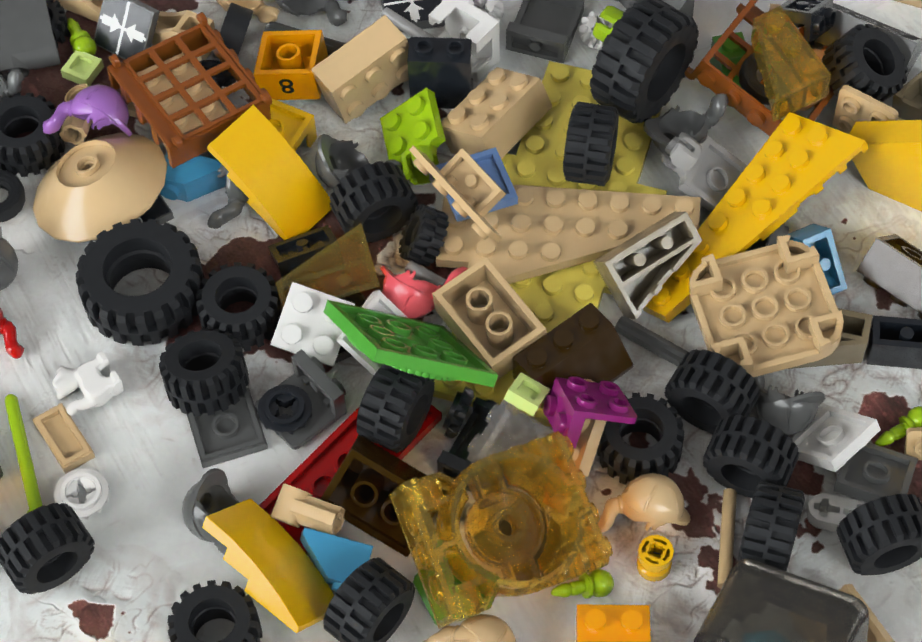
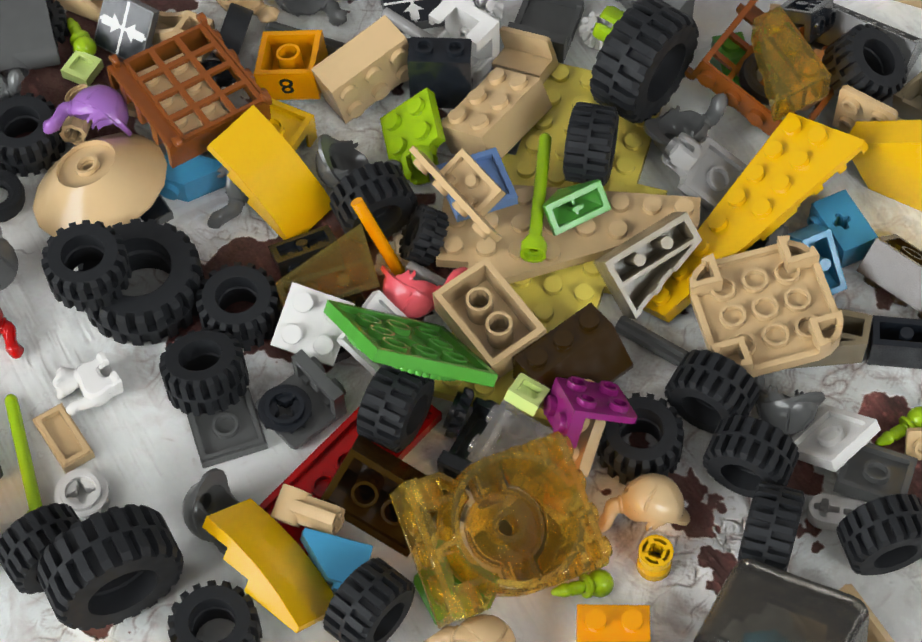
tan bar [717,488,737,589] -> none
none -> black tyre [37,504,184,631]
none -> black tyre [41,220,132,312]
none -> light orange bar [351,197,405,276]
none -> tan panel [491,26,559,84]
none -> lime piece [520,133,552,263]
none -> bright green slope [542,179,611,236]
none -> dark azure brick [807,190,878,268]

